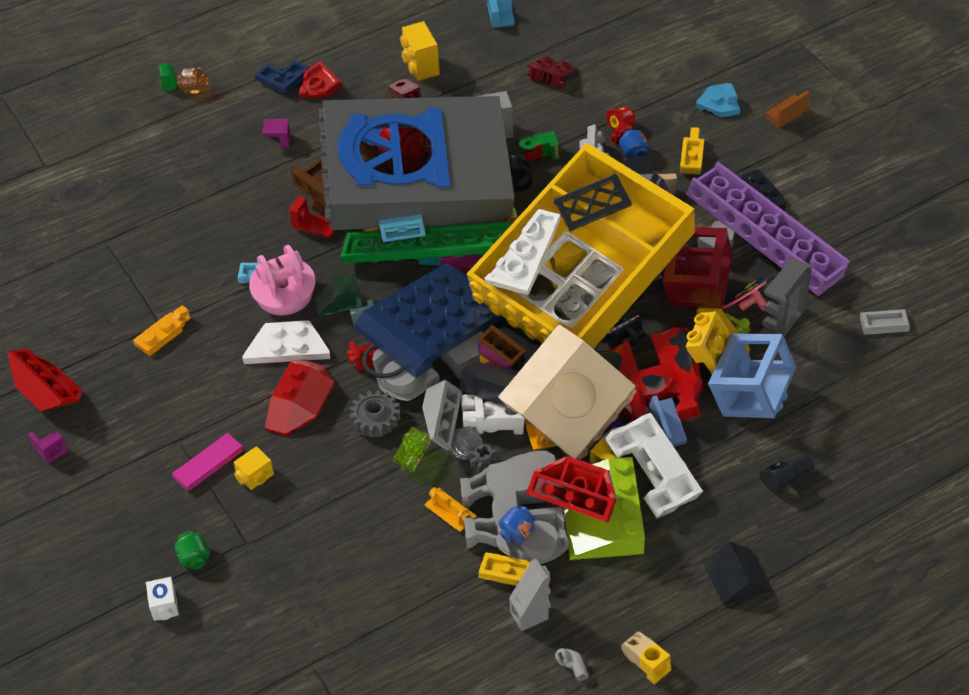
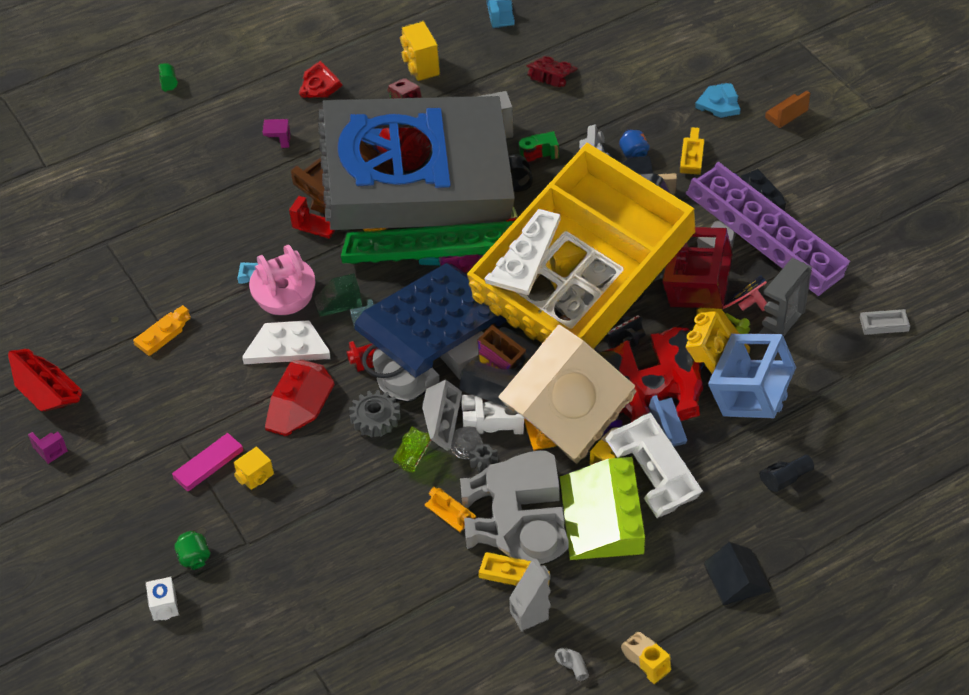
clear orange head [177,67,208,94] -> none
dark blue plate [255,60,310,94] -> none
medium azure tile [379,214,426,242] -> none
blue head [499,506,536,544] -> none
red wedge [526,456,617,523] -> none
black window [553,173,632,232] -> none
red piece [606,107,636,143] -> none

